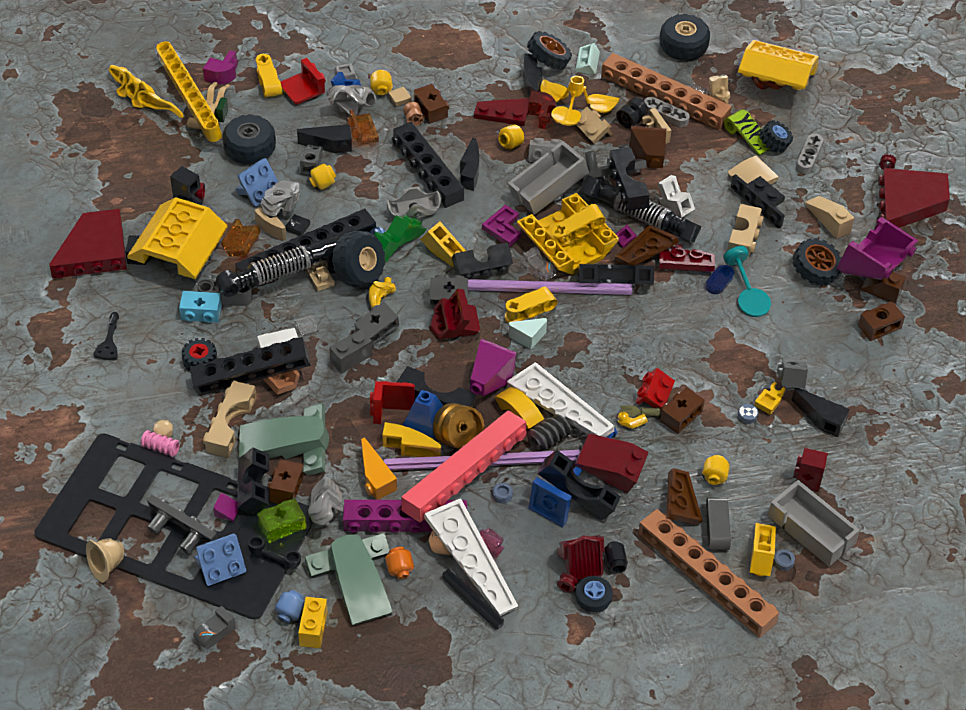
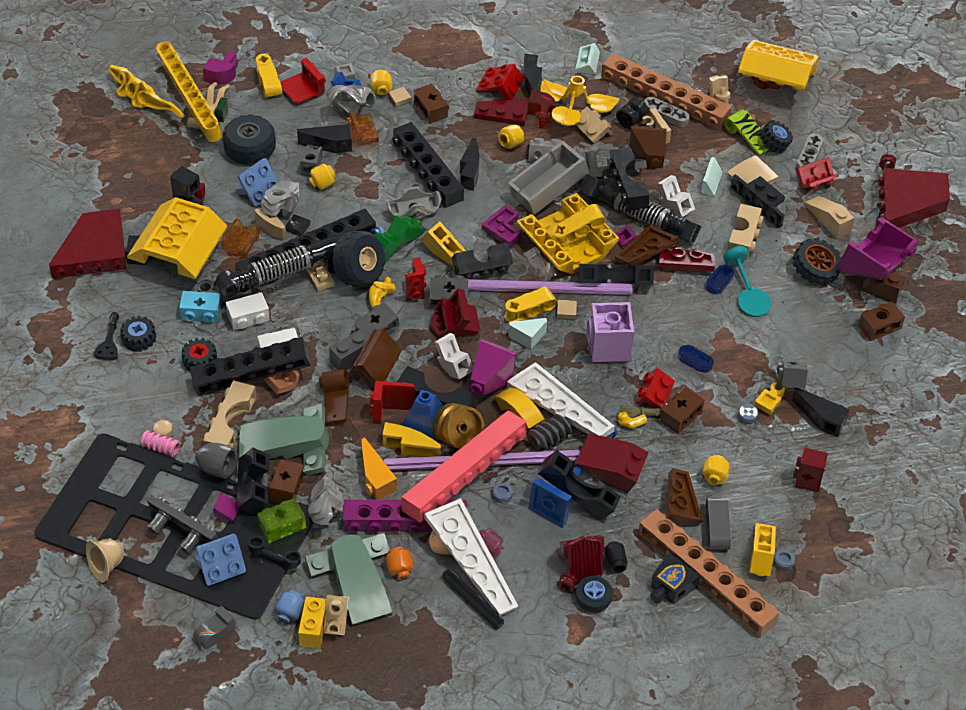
nougat wheel [403,102,424,126] -> none
black wheel [527,31,572,70] -> none
black wheel [660,14,710,61] -> none
light grey piece [768,480,860,566] -> none
none -> black wheel [120,316,156,352]
none -> dark grey piece [195,443,238,479]
none -> white brick [226,292,270,331]
none -> reddish brown door [319,369,350,425]
none -> tan hips [323,594,349,635]
none -> reddish brown piece [353,328,402,390]
none -> red bracket [405,257,427,301]
none -> white brick [435,333,473,379]
none -> red bracket [476,63,524,100]
none -> tan tile [557,300,577,319]
none -> lavender brick [587,302,634,362]
none -> black torso [650,553,700,603]
none -> clear blue tile [678,345,714,373]
none -> light aqua slope [701,157,722,196]
none -> red bracket [795,157,839,190]

